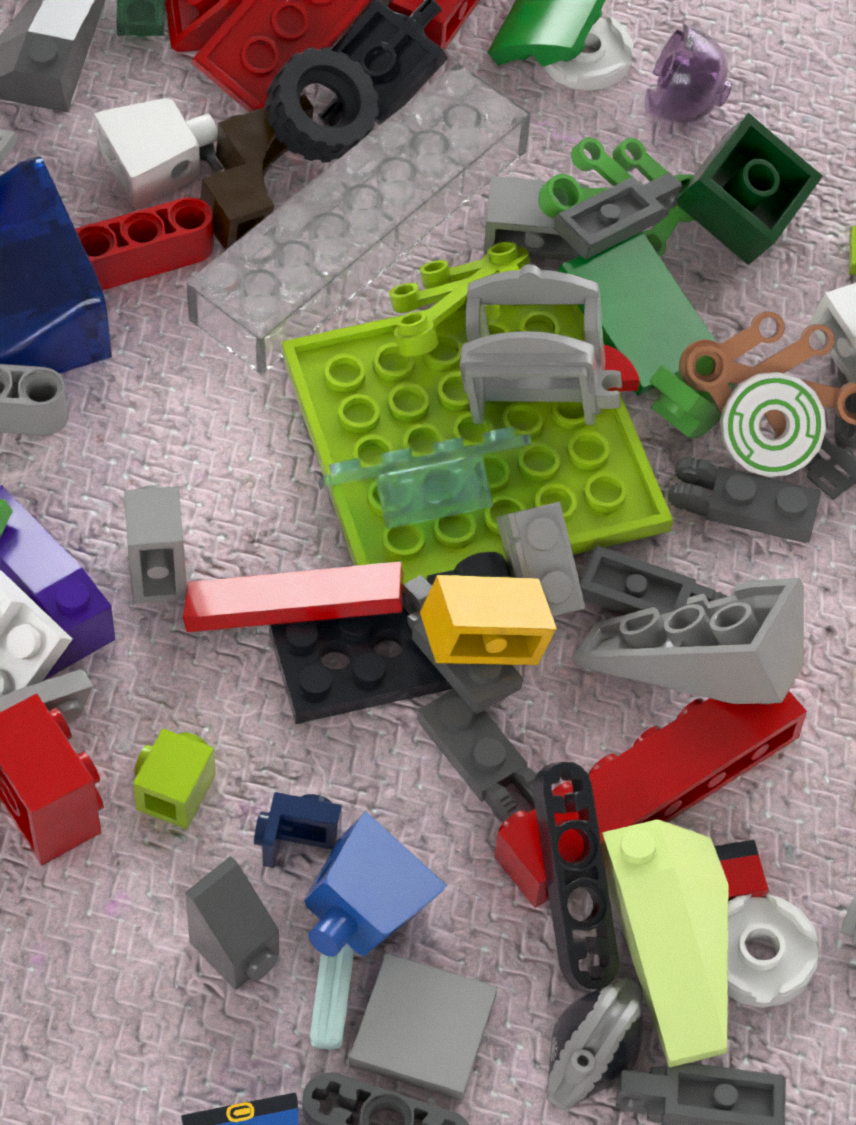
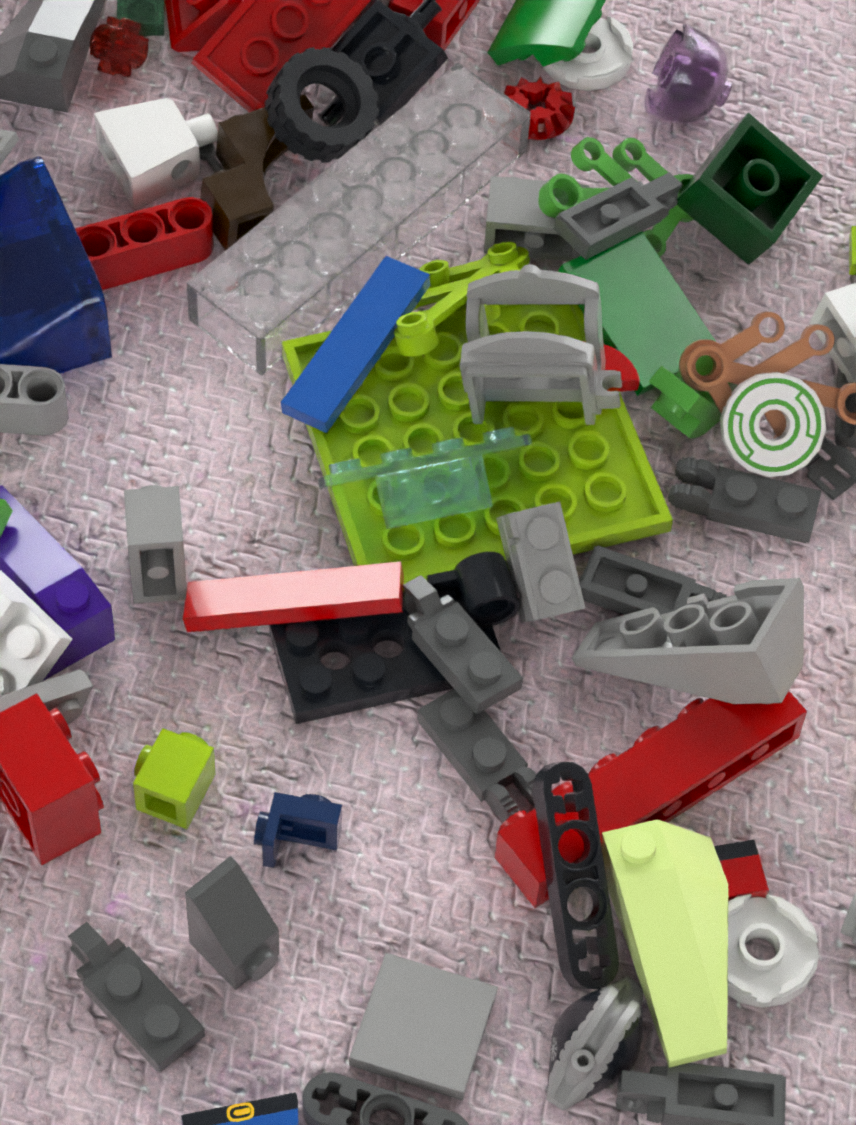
torso [304,811,447,957] -> none
light aqua axle [310,944,354,1050] -> none
yellow brick [420,575,557,665] -> none
none -> dark grey hinge [68,922,205,1073]
none -> clear red gear [90,16,149,78]
none -> blue tile [281,256,430,433]
none -> red gear [498,75,575,140]

